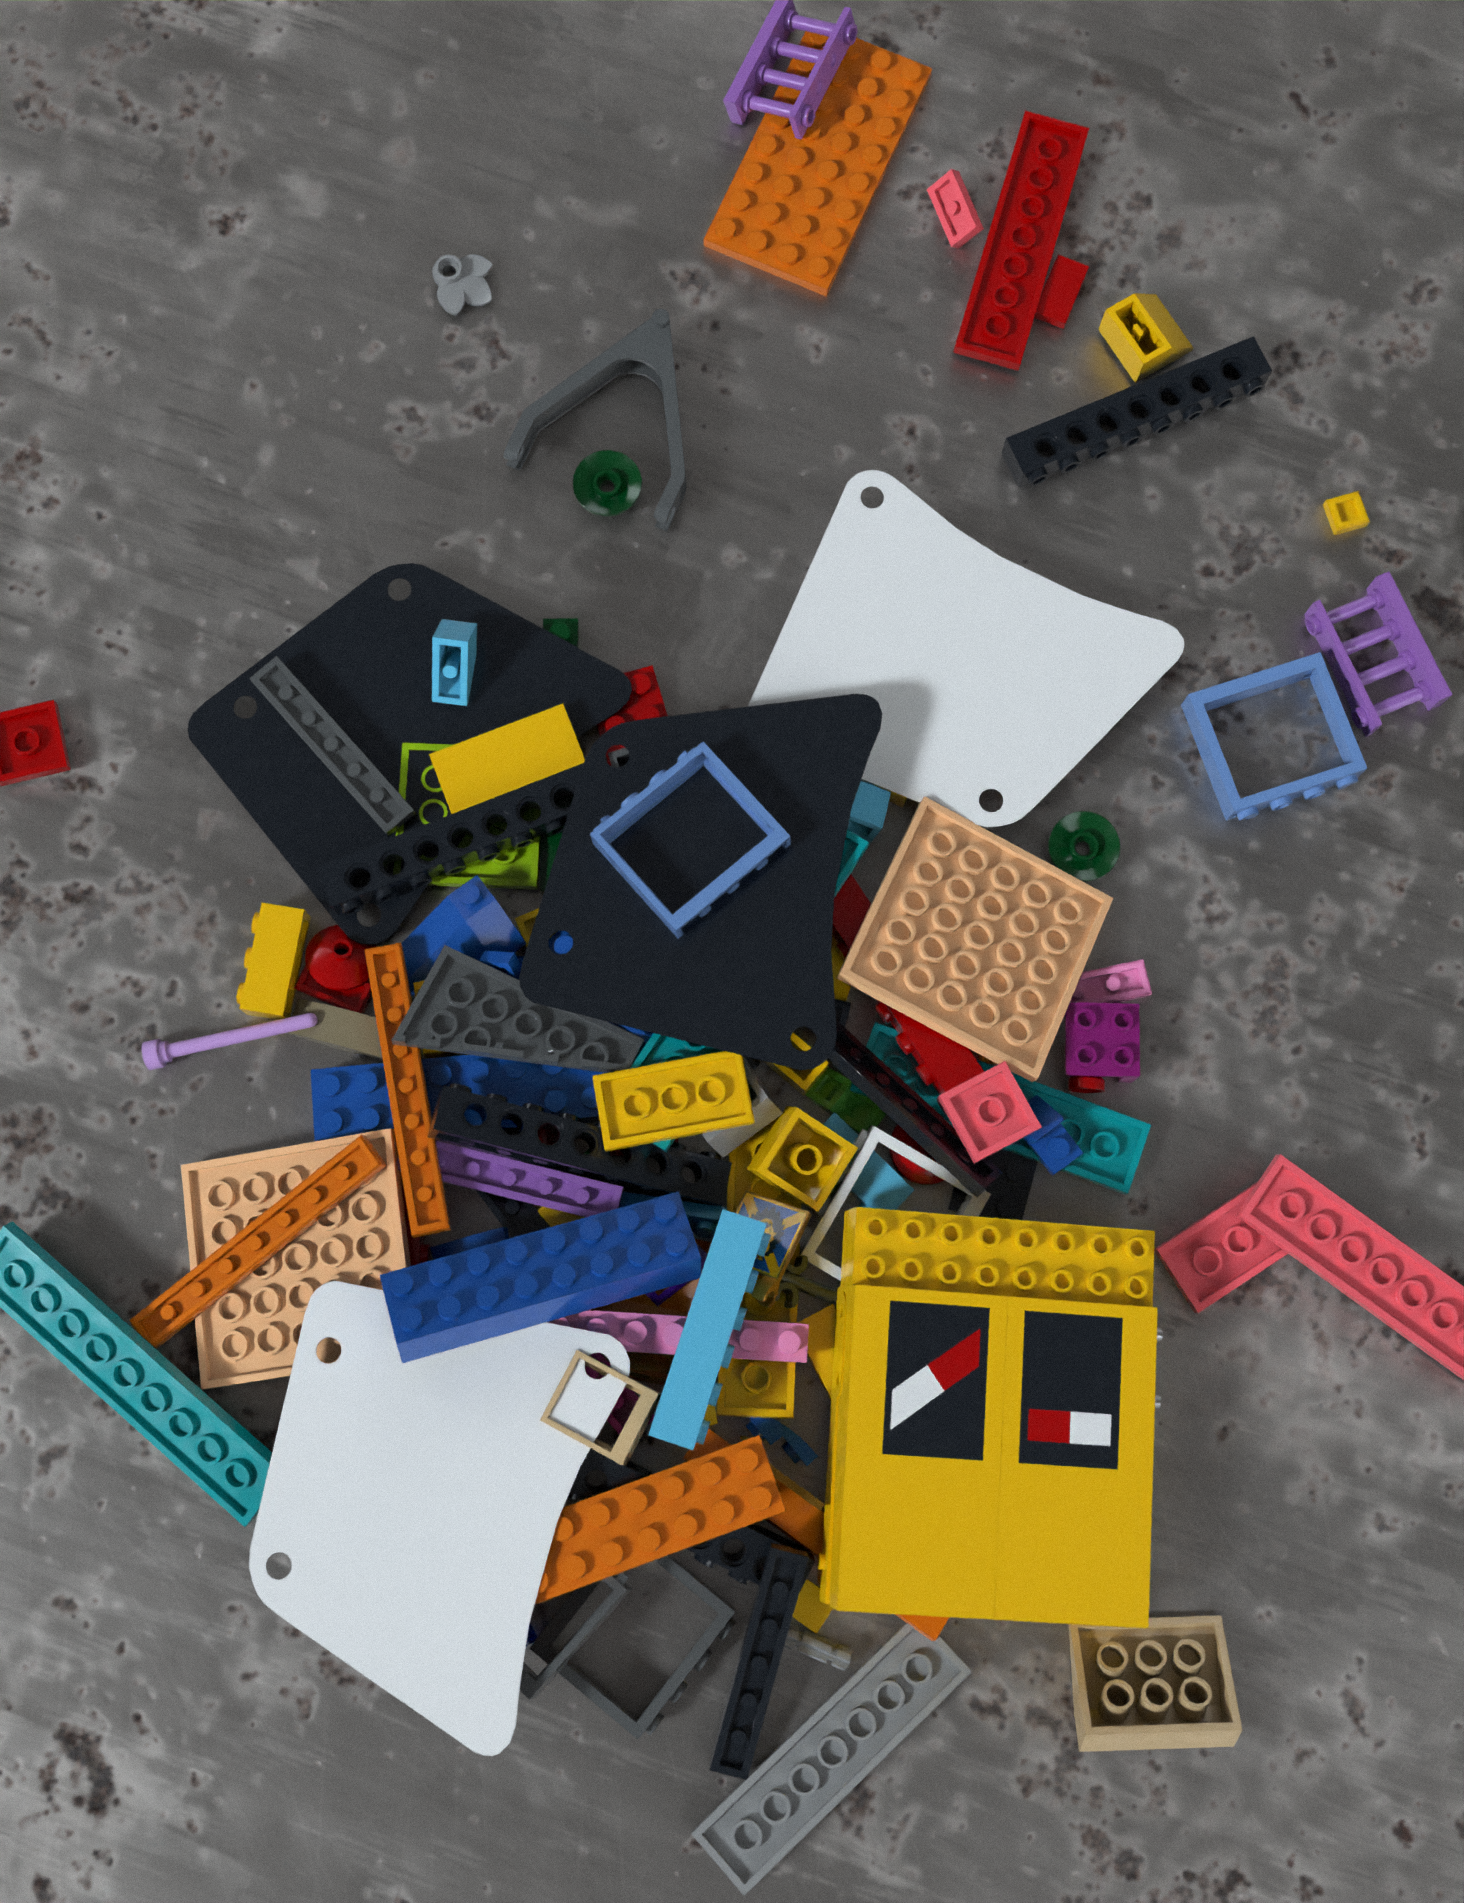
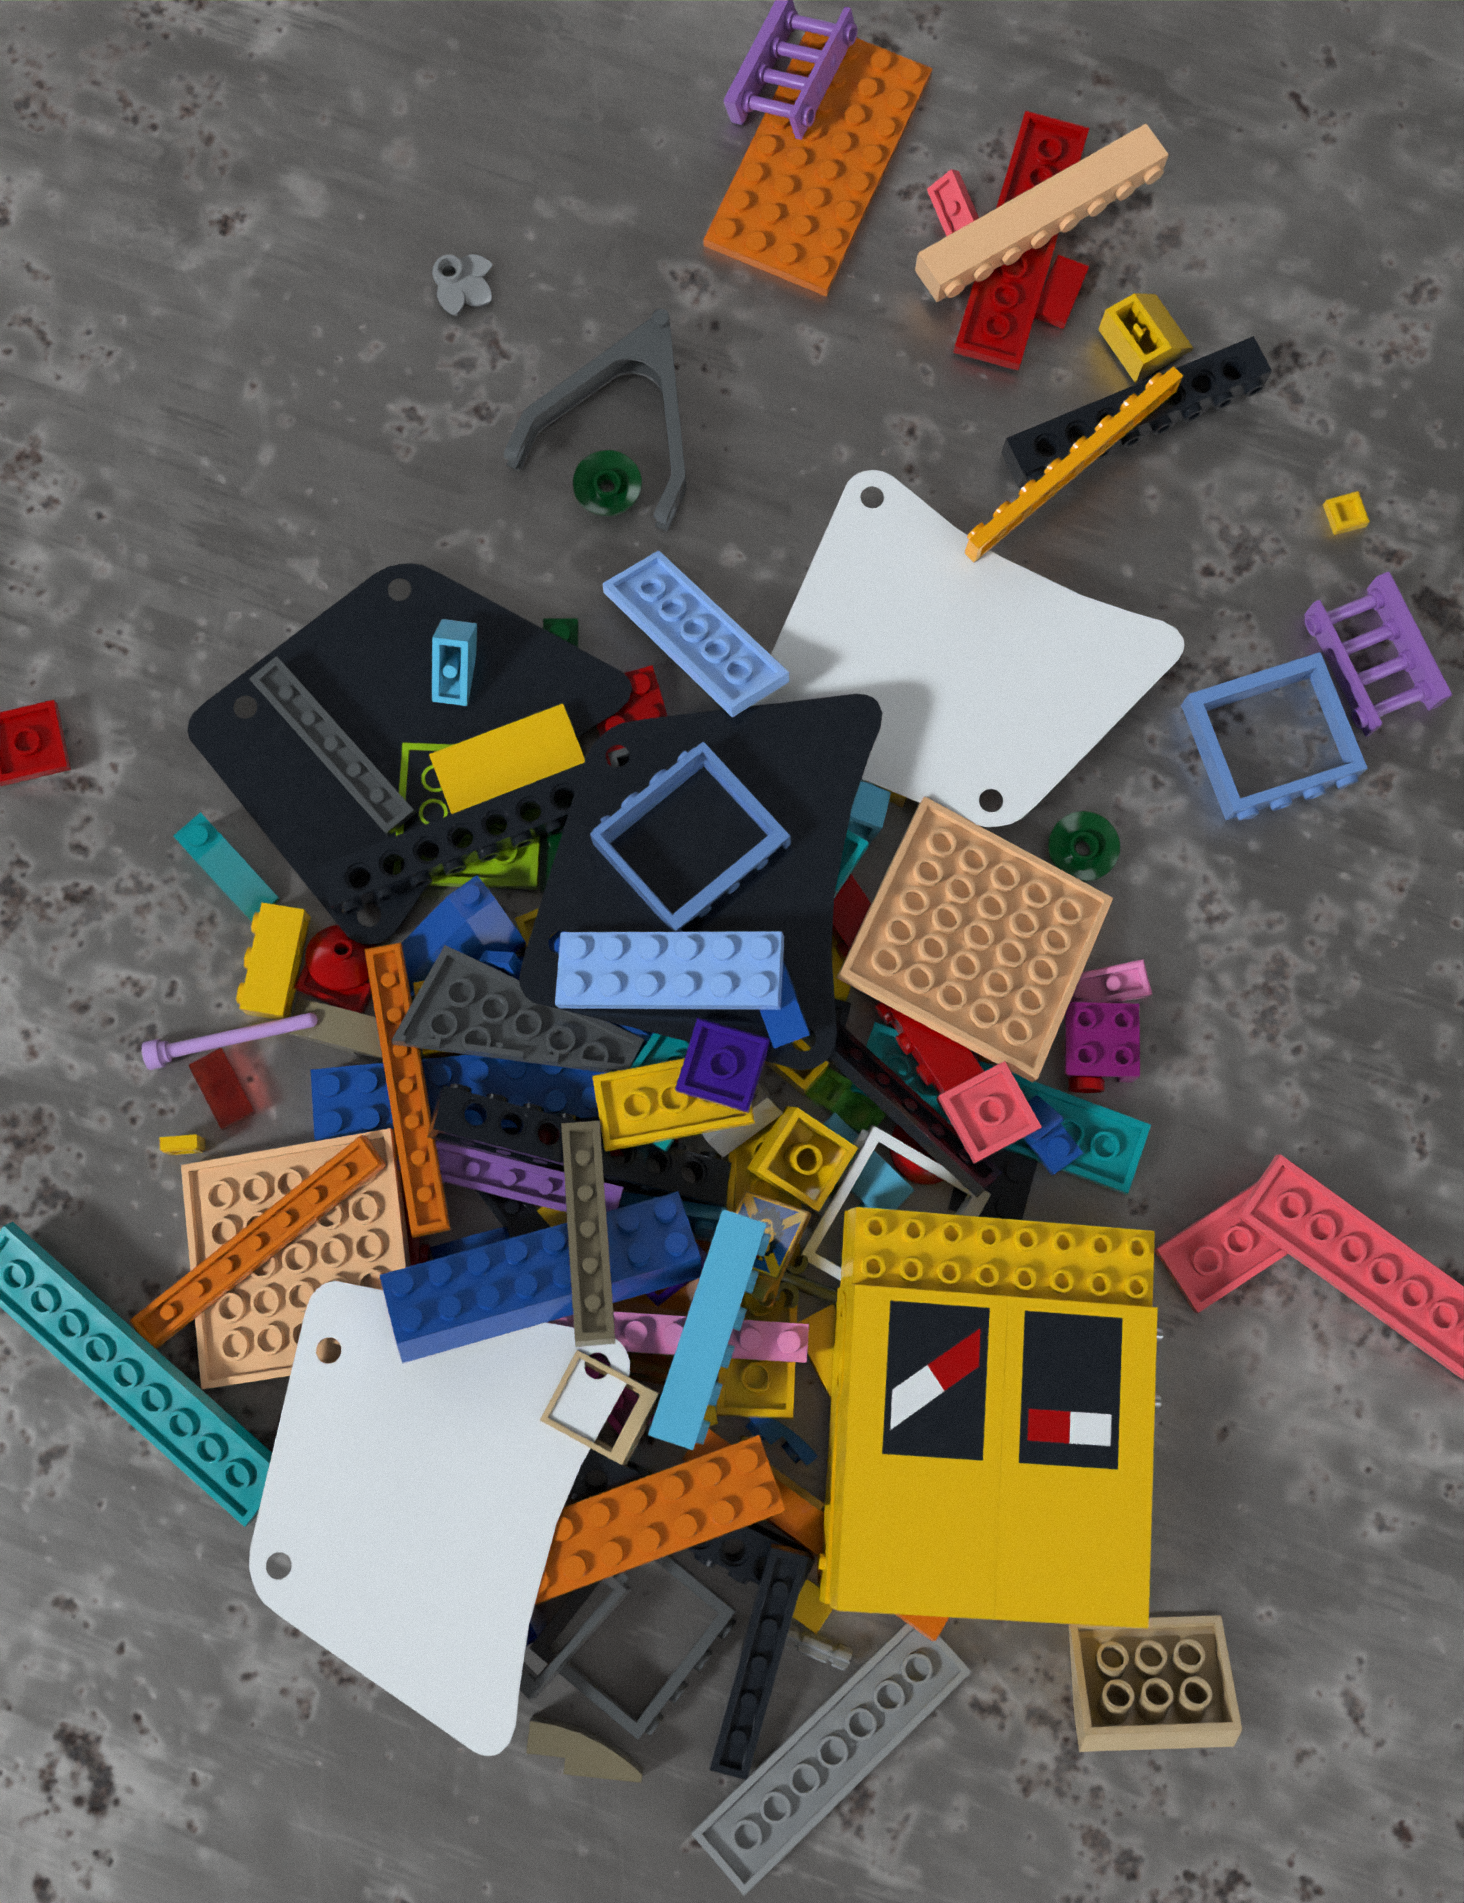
none -> yellow tile [159,1134,206,1156]
none -> teal slope [173,812,280,922]
none -> clear red plate [188,1048,257,1130]
none -> dark tan slope [526,1715,644,1783]
none -> light blue plate [555,932,784,1010]
none -> dark tan plate [561,1121,615,1347]
none -> light blue plate [603,550,789,717]
none -> dark purple tile [675,1018,771,1113]
none -> blue slope [760,960,810,1048]
none -> light nougat brick [915,124,1169,302]
none -> light orange plate [965,366,1183,563]

